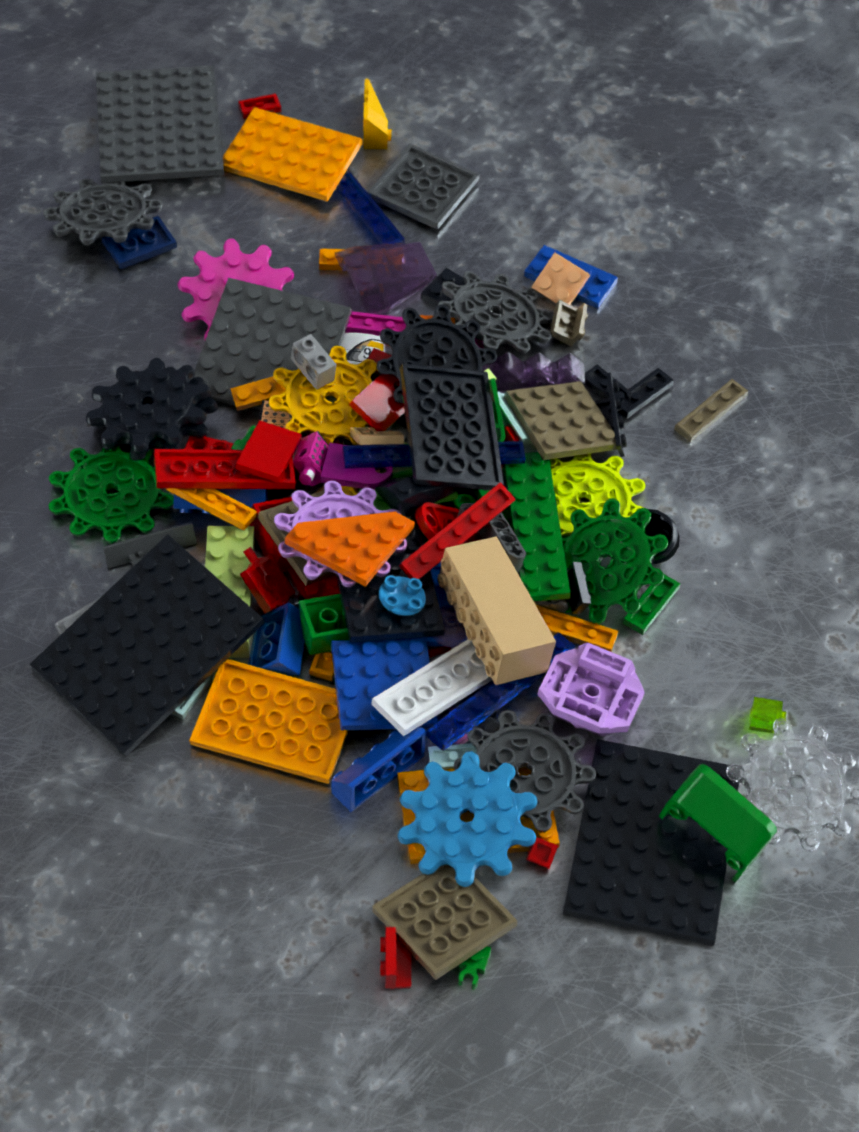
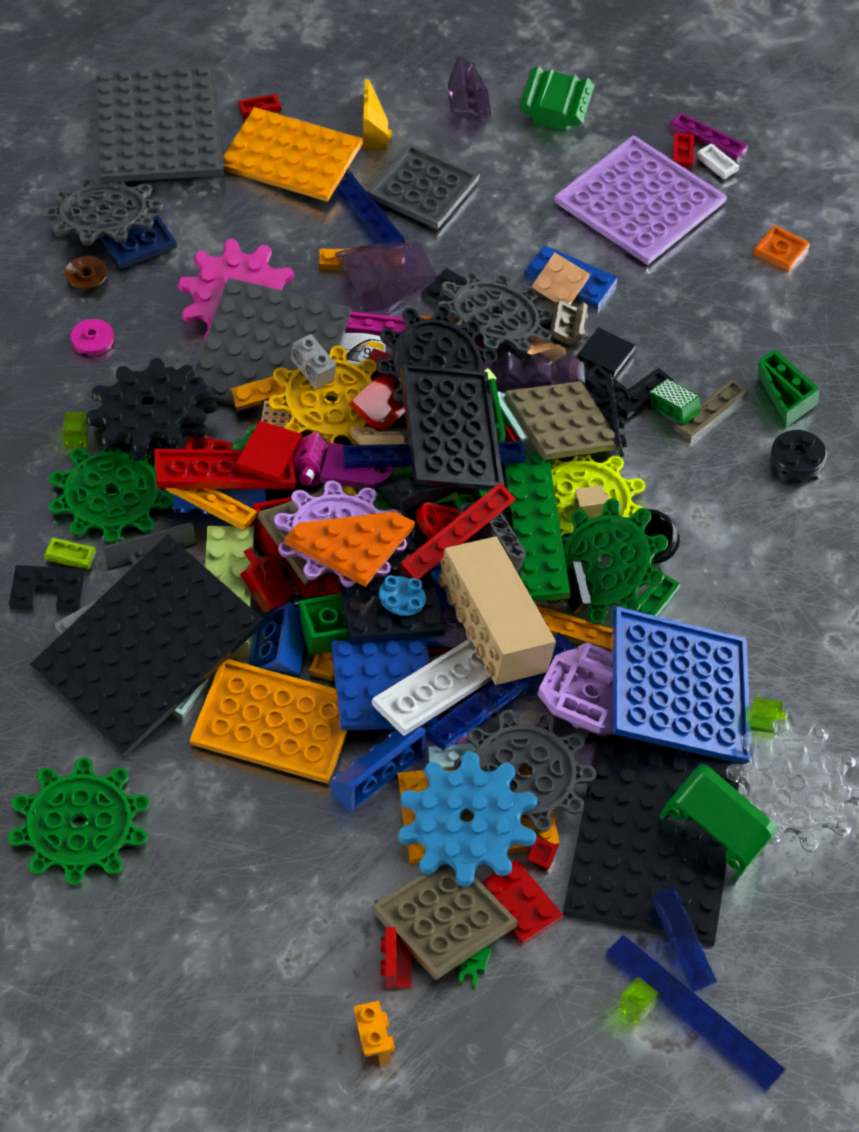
none -> green plate [8,757,150,886]
none -> black plate [9,565,86,612]
none -> lime plate [44,537,96,570]
none -> clear neon green brick [62,412,89,447]
none -> reddish brown dish [65,256,108,289]
none -> dark pink plate [71,319,115,356]
none -> light orange bracket [354,1001,395,1064]
none -> clear purple wedge [447,56,491,121]
none -> red plate [481,859,563,946]
none -> green slope [519,66,594,131]
none -> light nougat piece [527,340,566,364]
none -> lavender plate [554,135,727,265]
none -> tan brick [574,485,609,518]
none -> black tile [577,327,636,377]
none -> clear blue tile [606,935,786,1091]
none -> plate [613,606,752,765]
none -> clear neon green brick [618,977,658,1024]
none -> green panel [649,378,701,426]
none -> clear blue plate [650,886,717,993]
none -> magenta tile [669,112,748,162]
none -> red plate [673,133,694,168]
none -> white plate [696,143,739,179]
none -> orange tile [753,225,810,272]
none -> green wedge [758,349,820,427]
none -> black plate [770,430,827,482]

